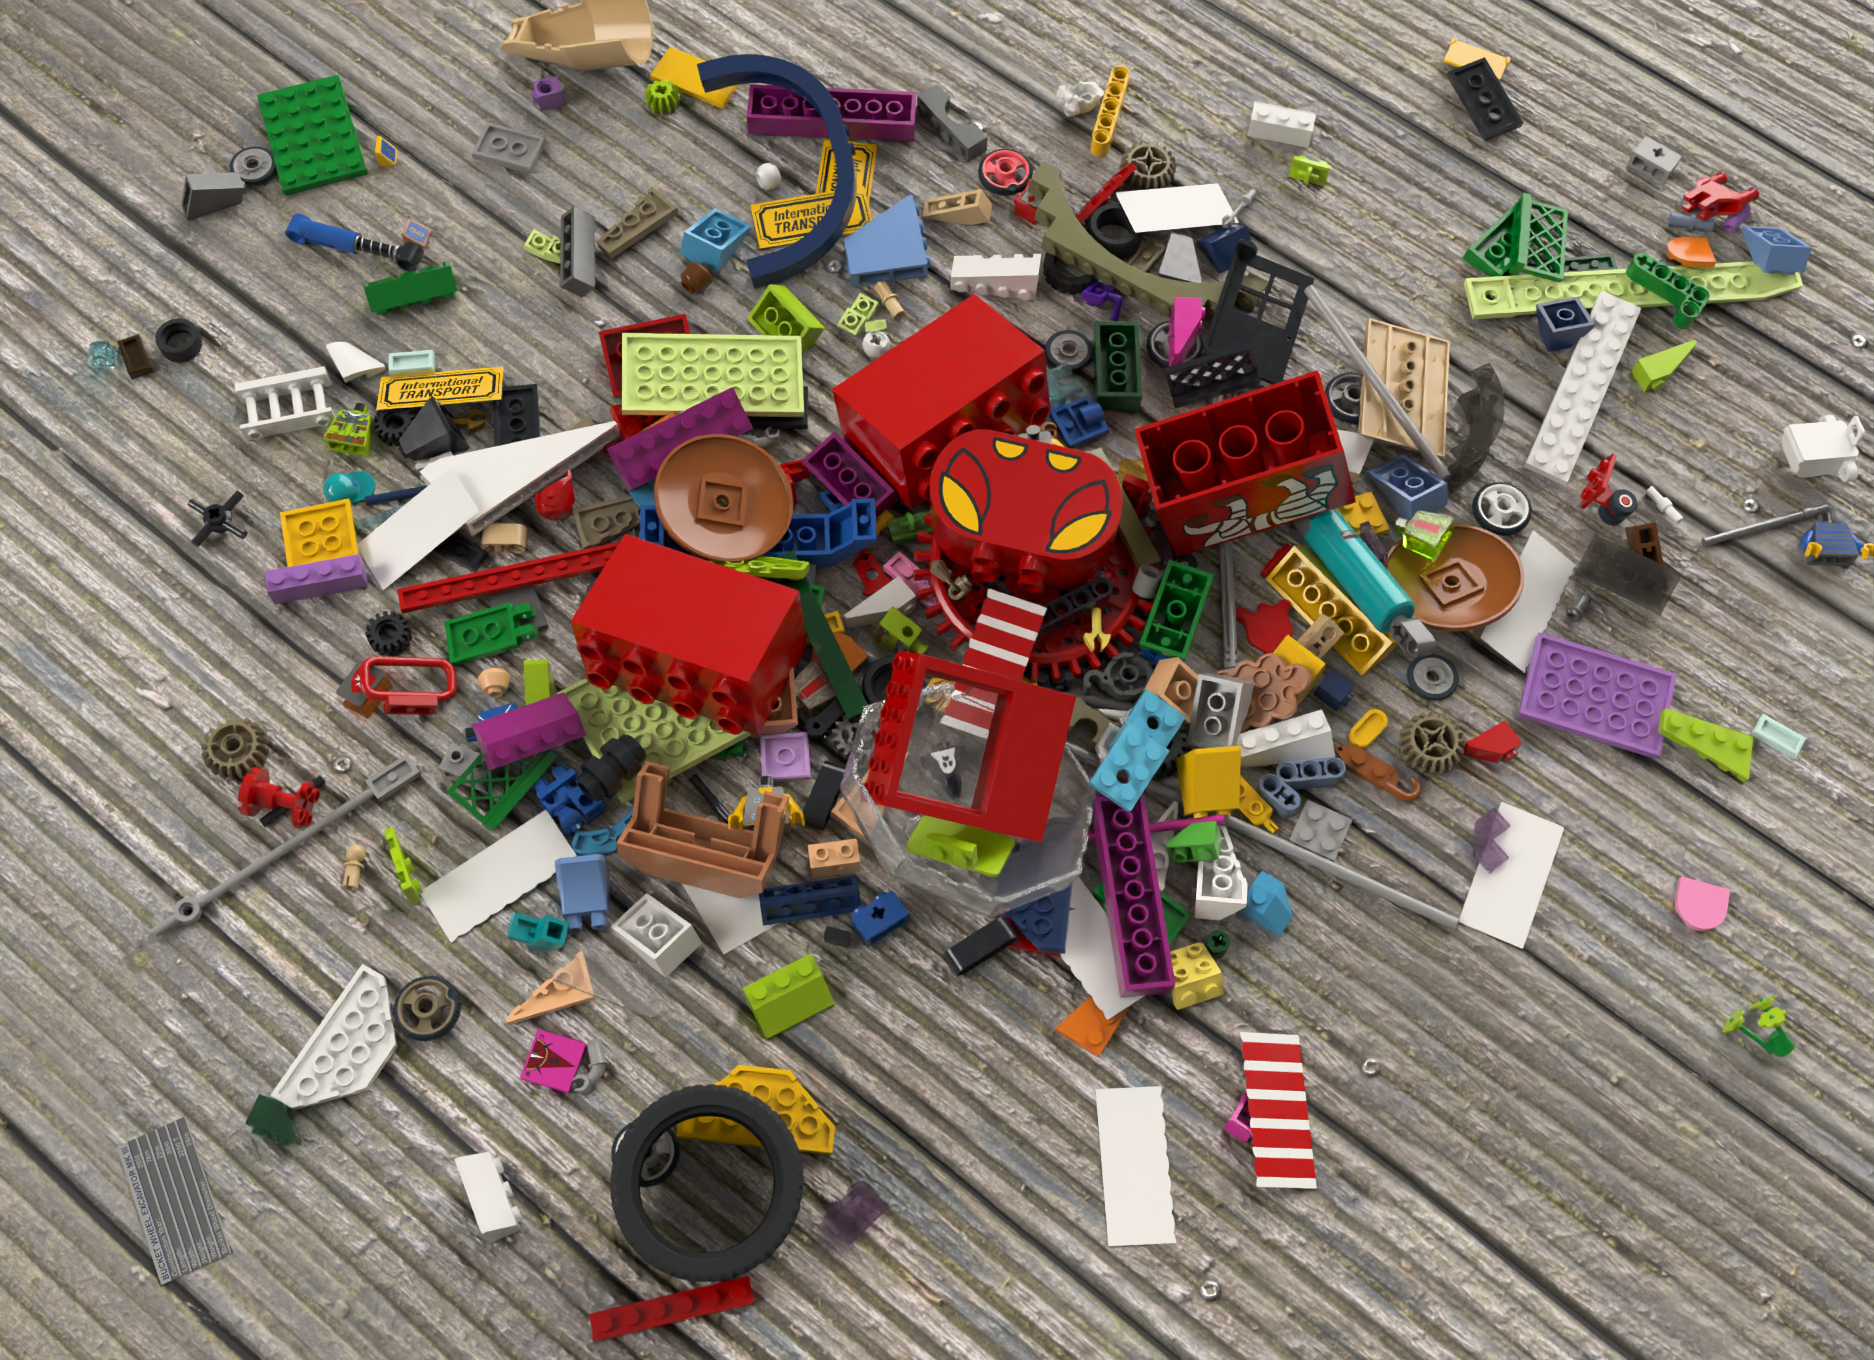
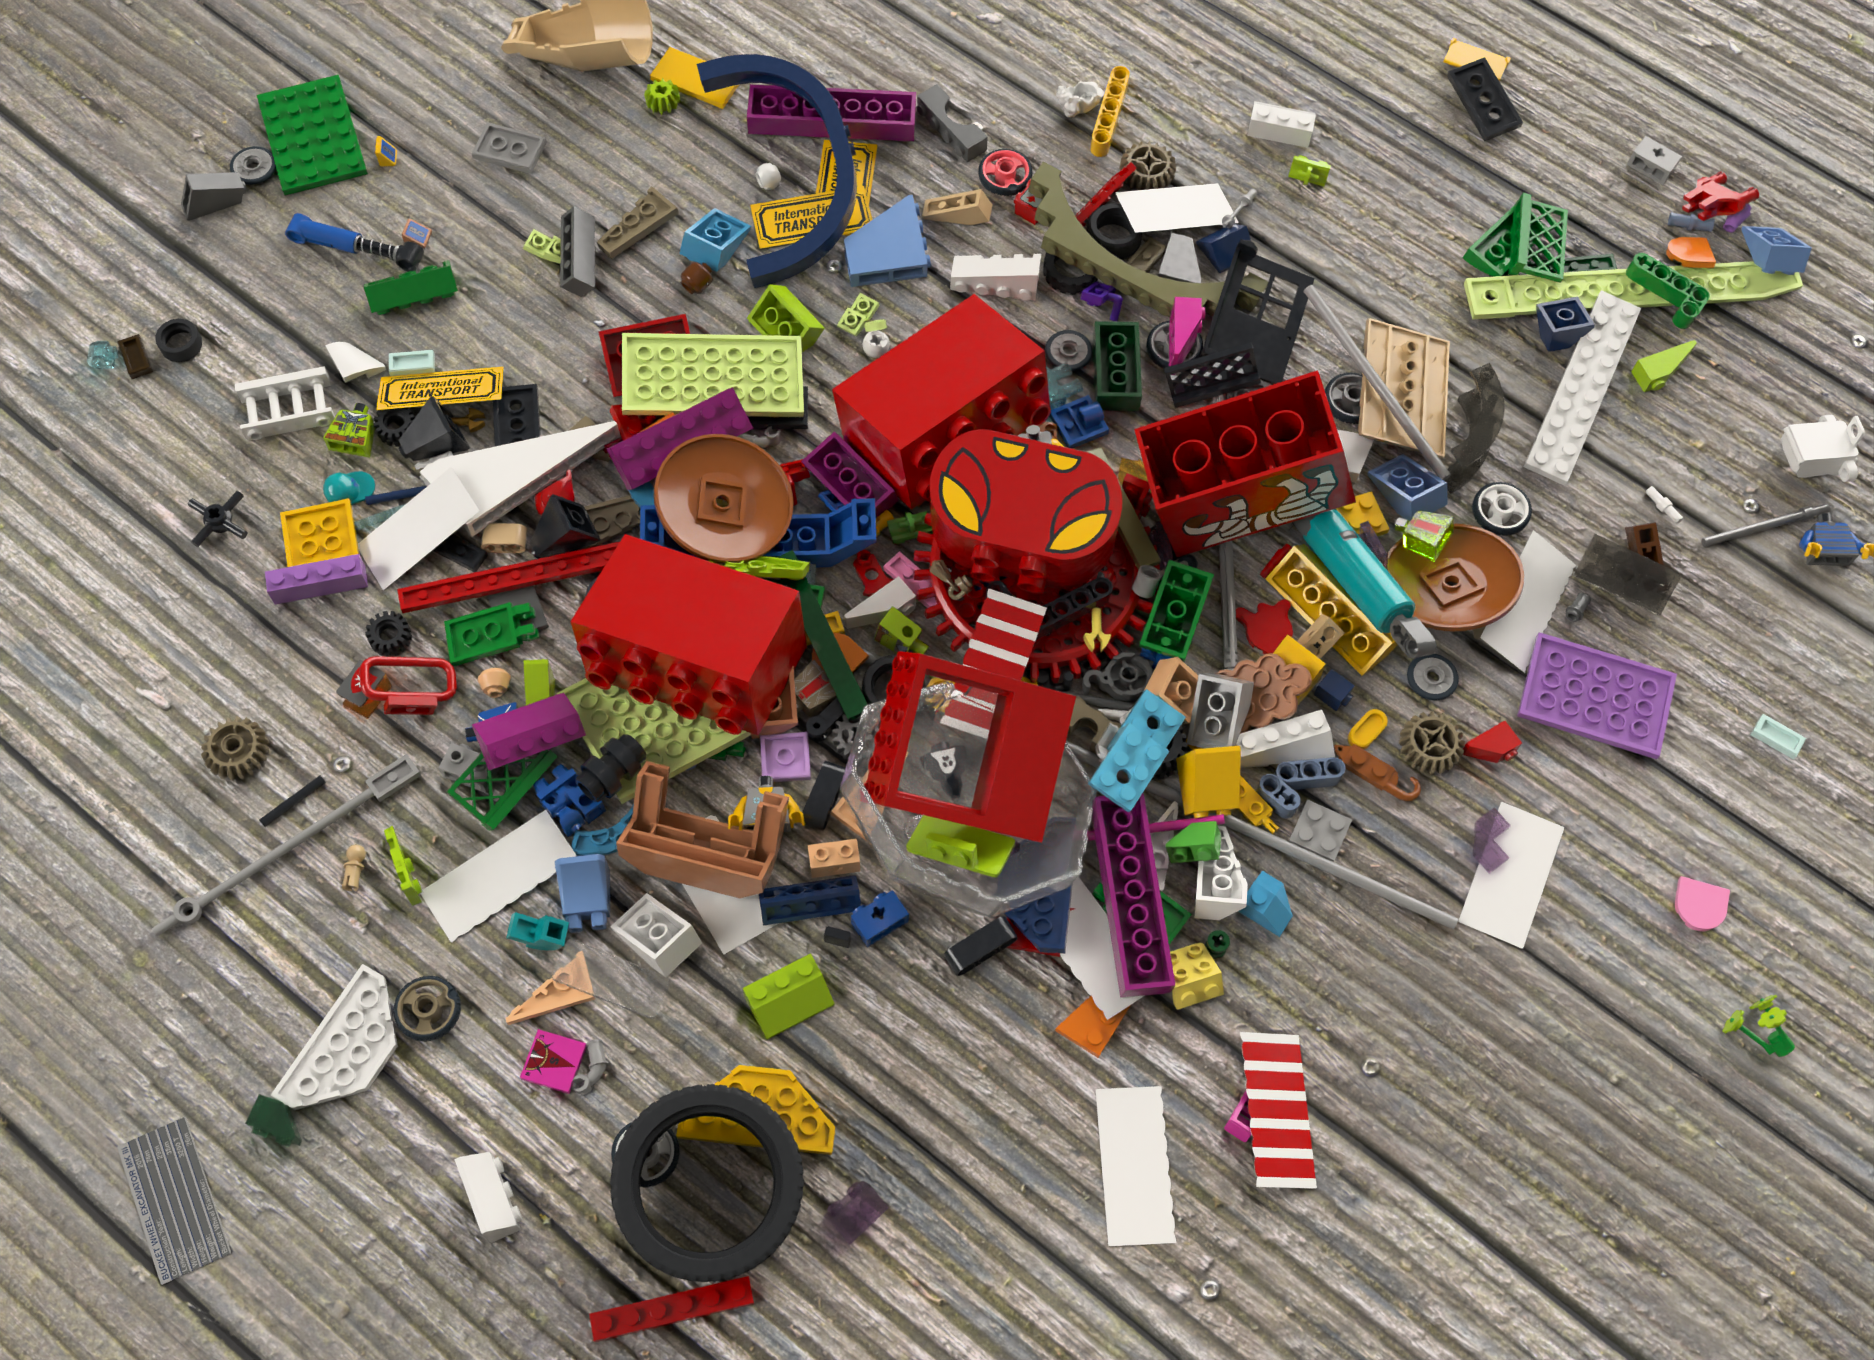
red piece [238,767,320,829] -> none
medium lavender brick [531,76,565,111] -> none
black bar [689,774,739,827] -> none
tan axle [874,281,906,321] -> none
plate [1580,453,1638,526] -> none
lime wing [1658,708,1753,782] -> none
none -> black slope [530,494,601,559]

